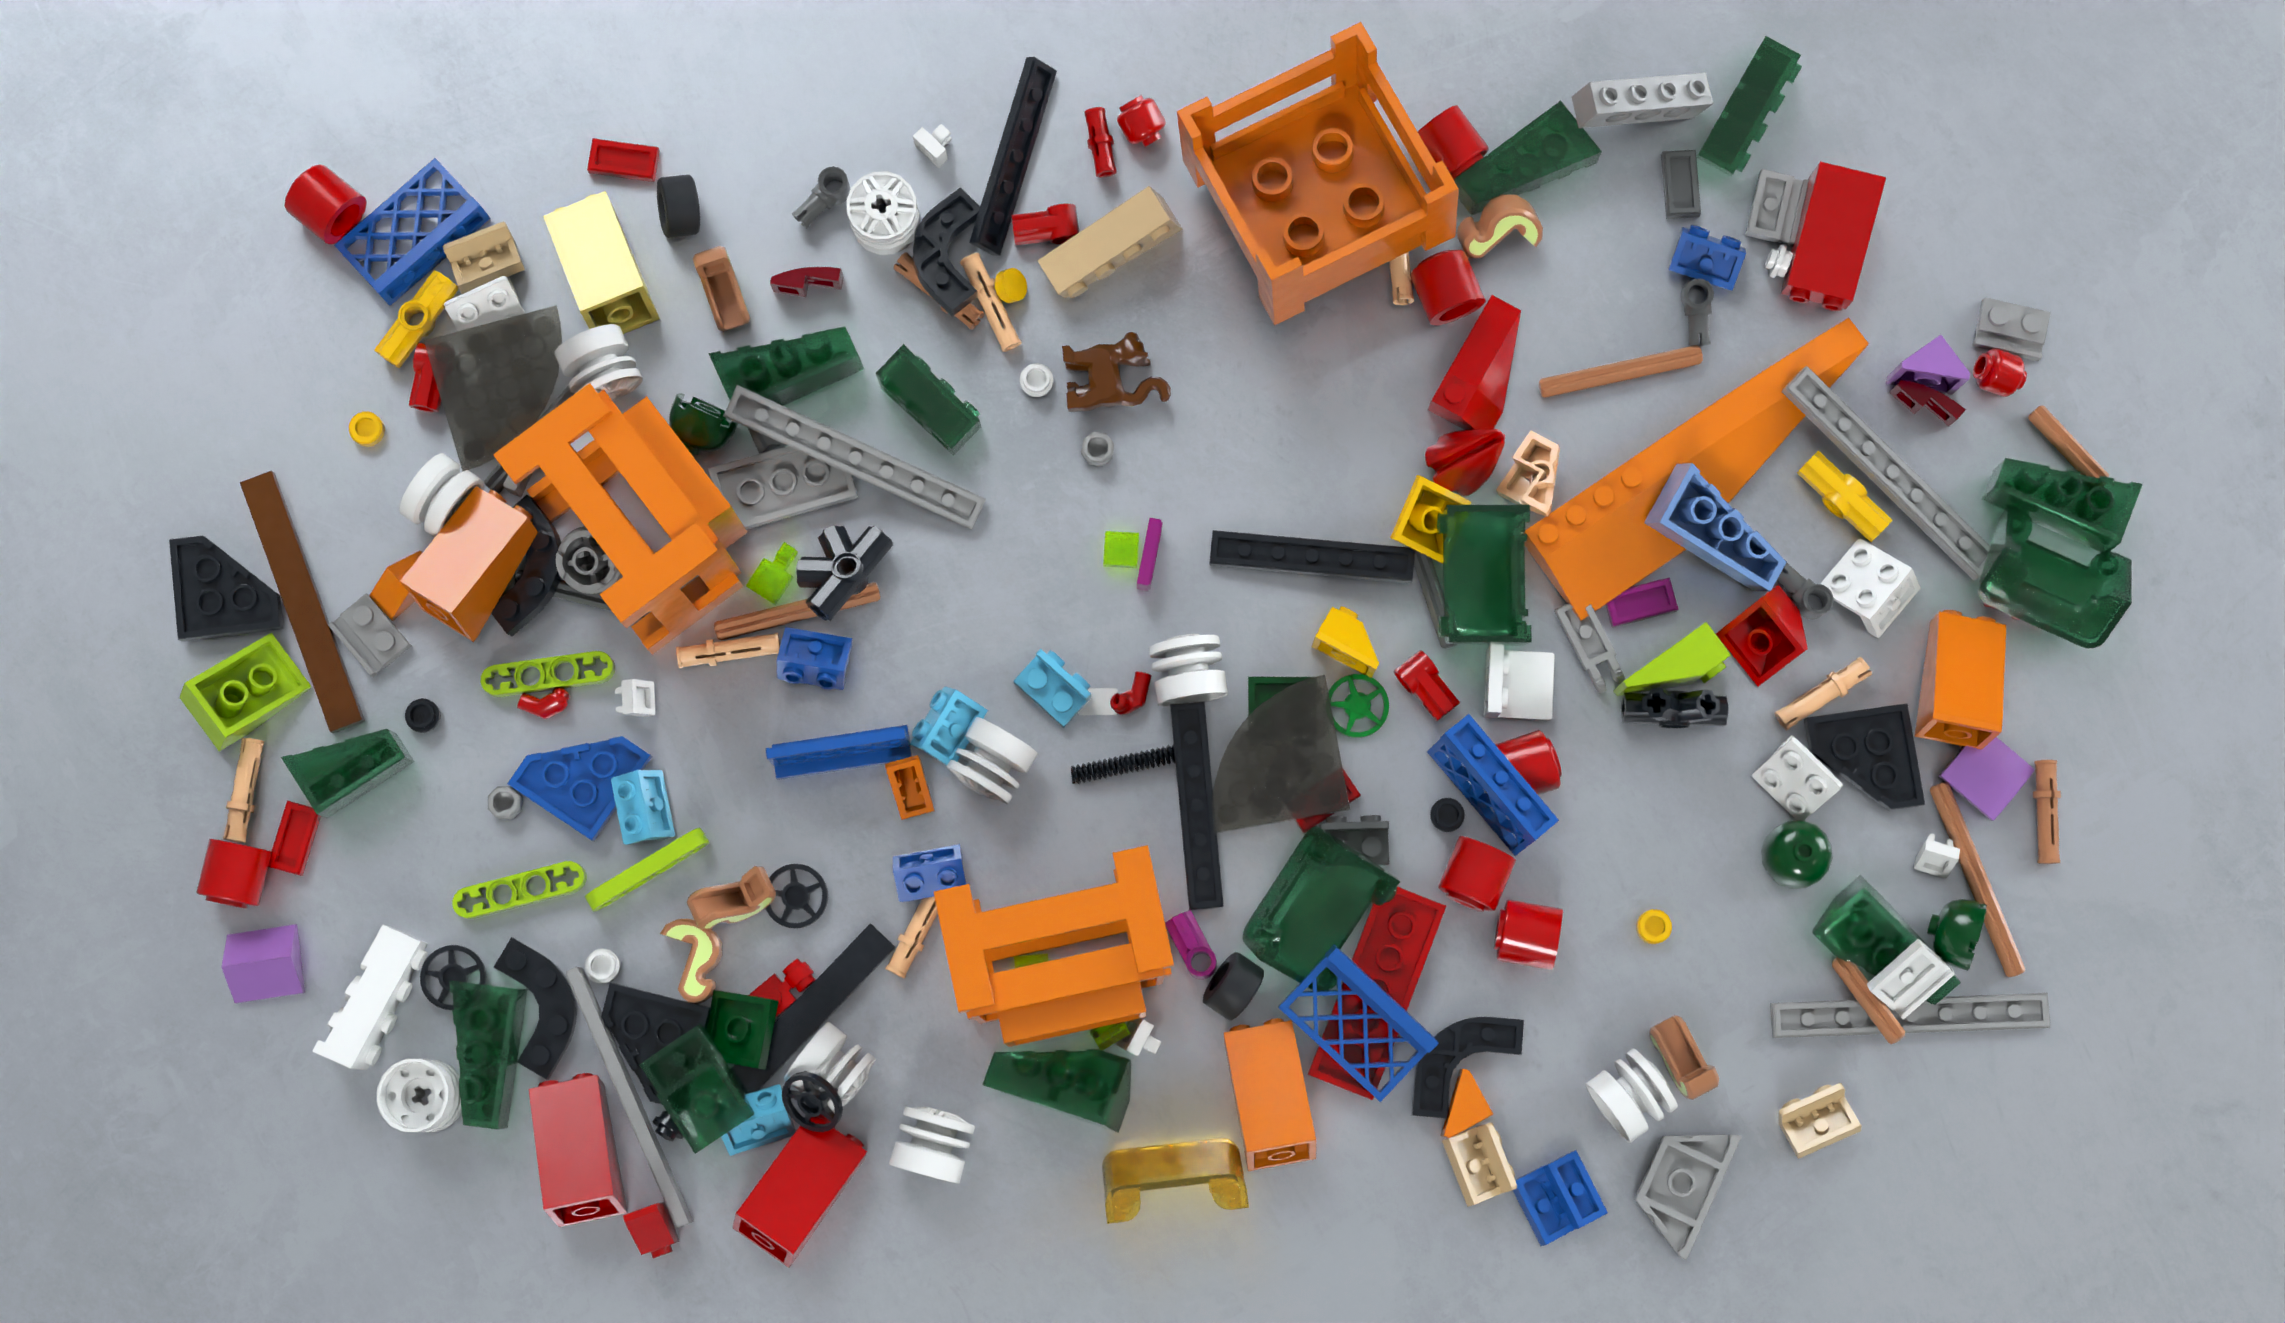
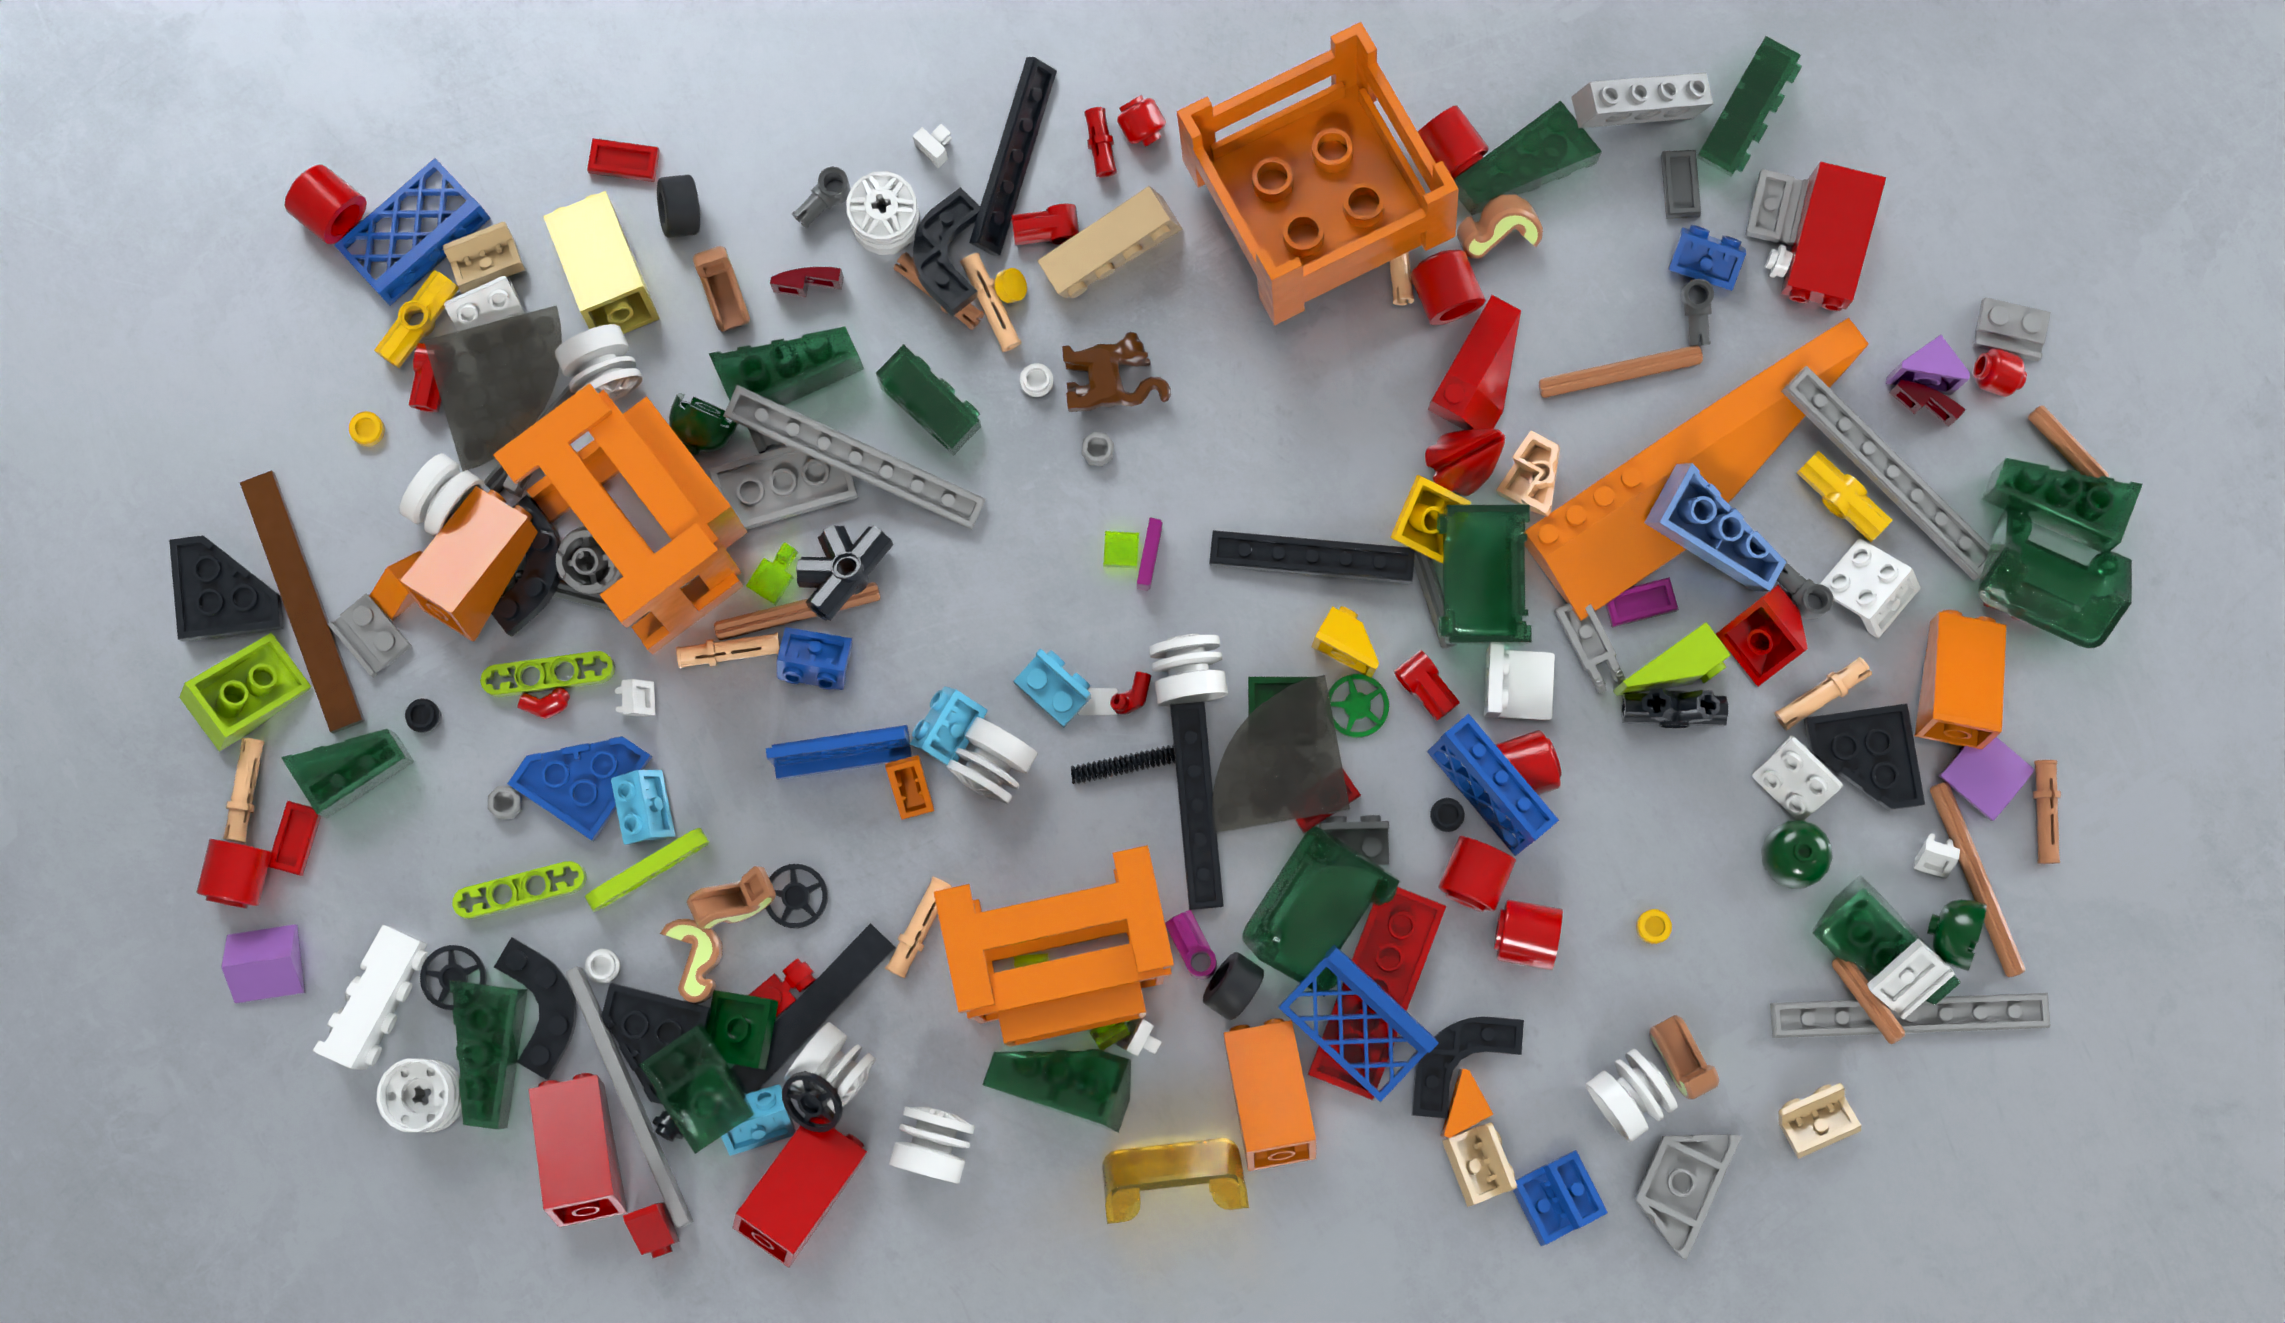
bracket [892,844,966,902] -> none

